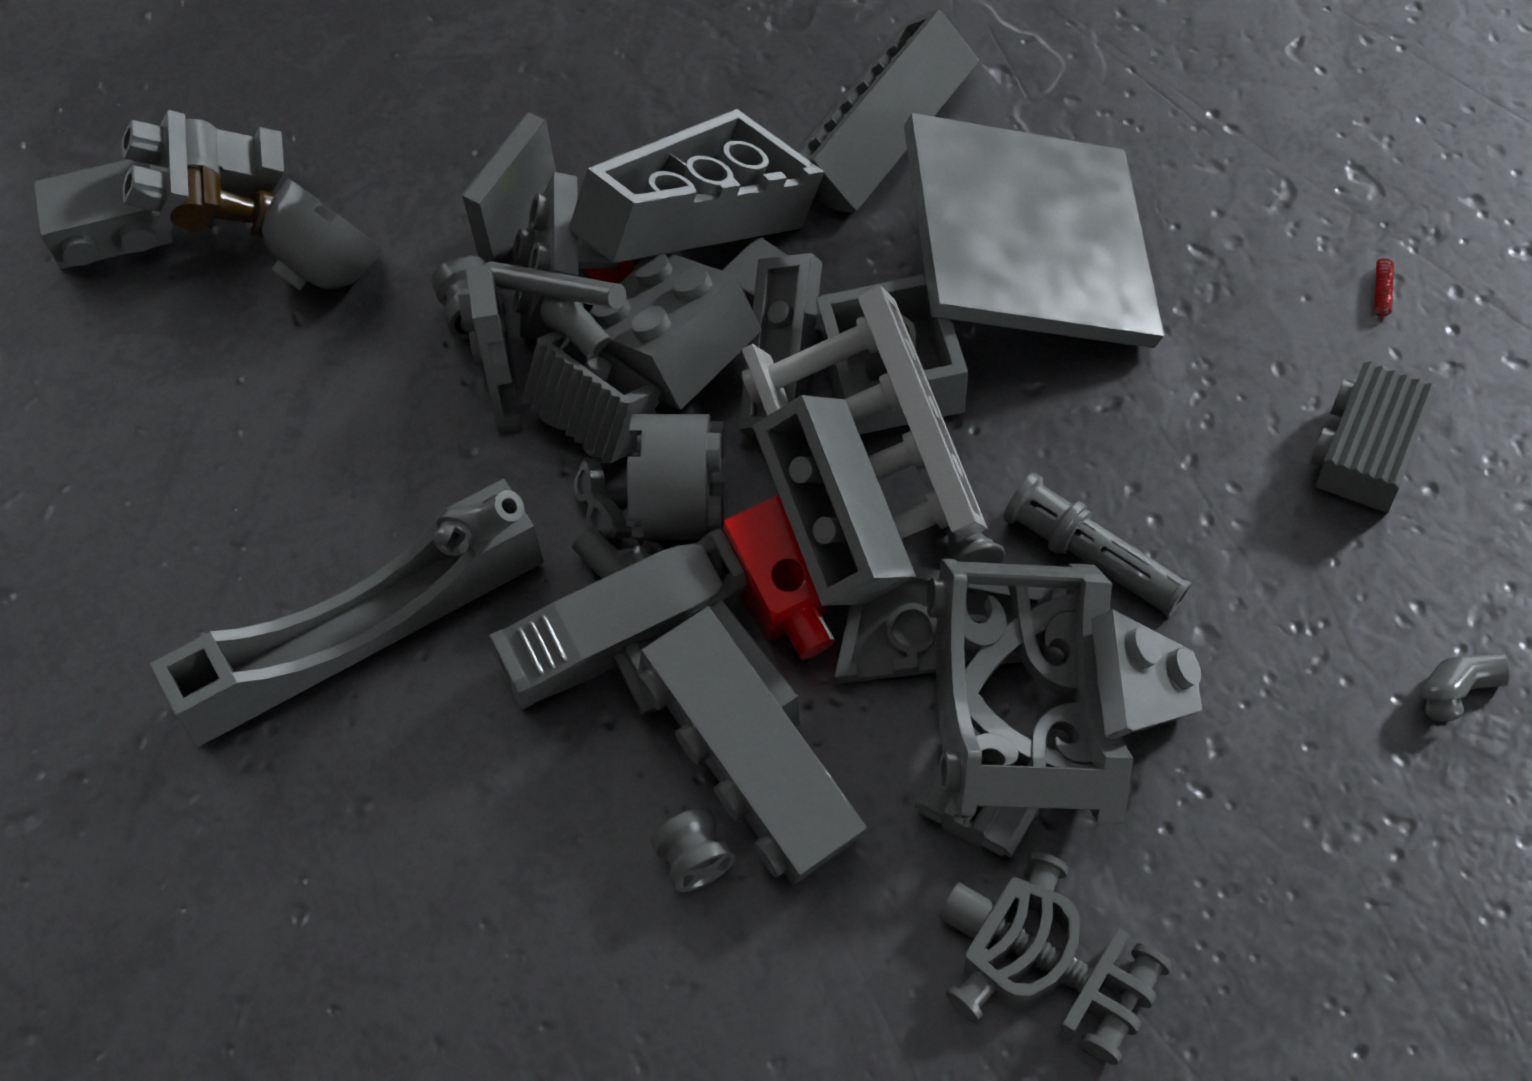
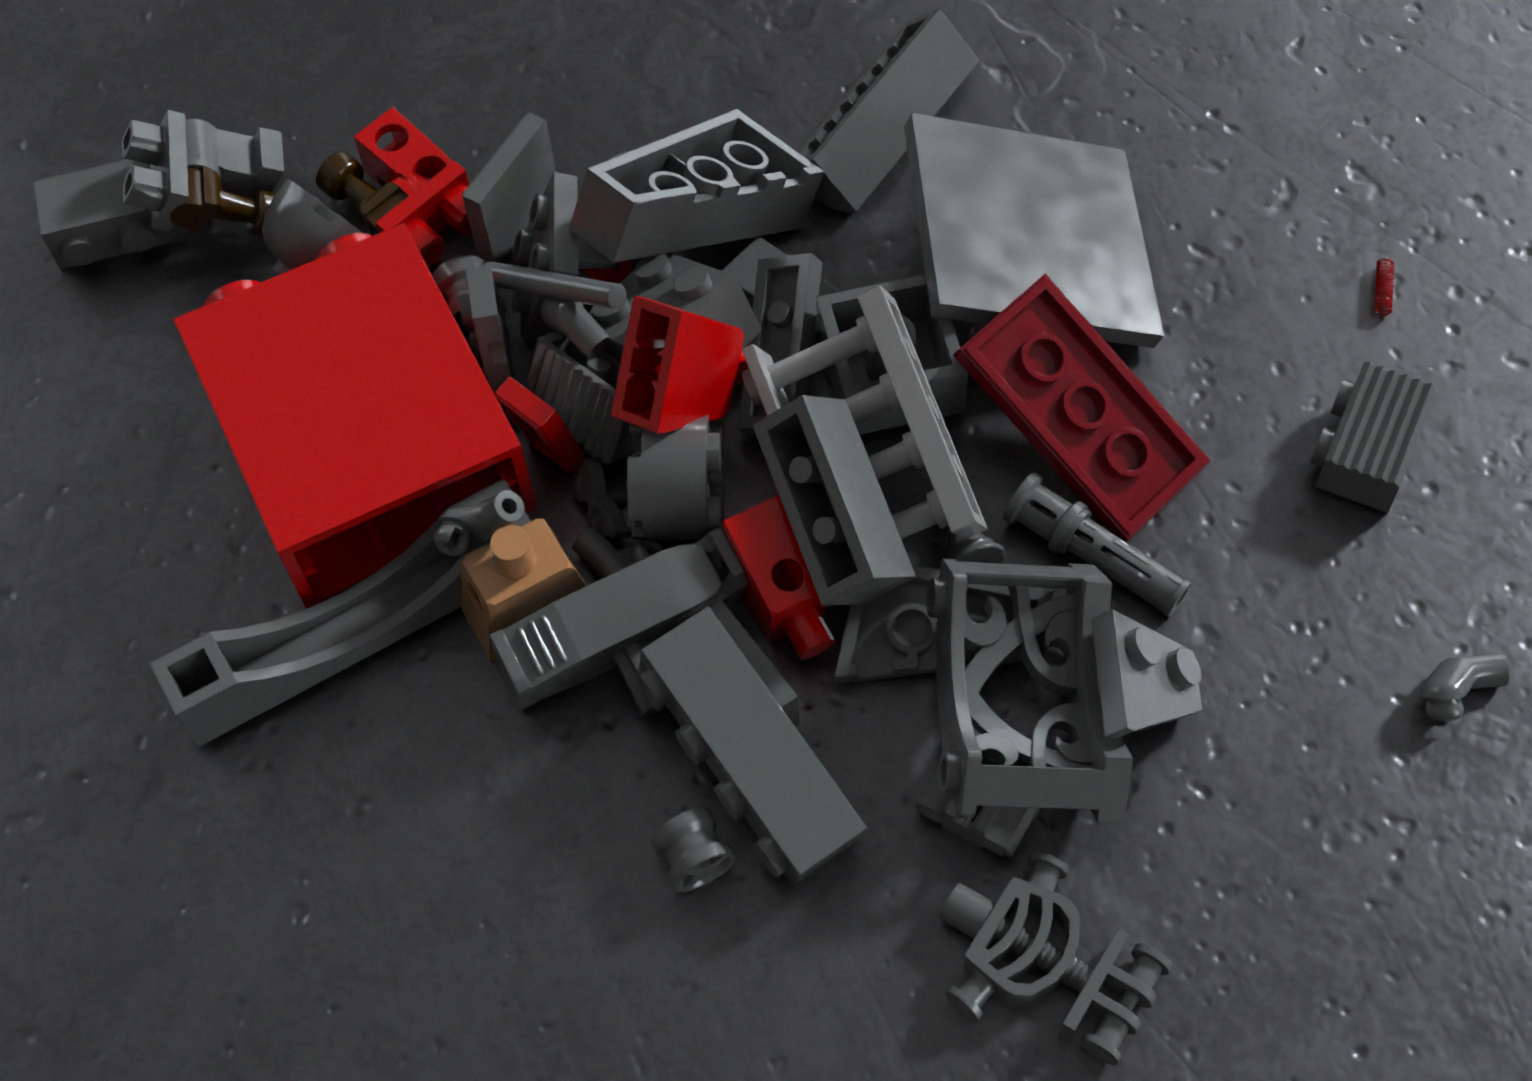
none -> red brick [174,223,538,609]
none -> red hips [316,106,472,268]
none -> medium nougat torso [460,518,588,662]
none -> red tile [495,376,587,474]
none -> red torso [611,296,749,433]
none -> dark red tile [953,273,1211,542]

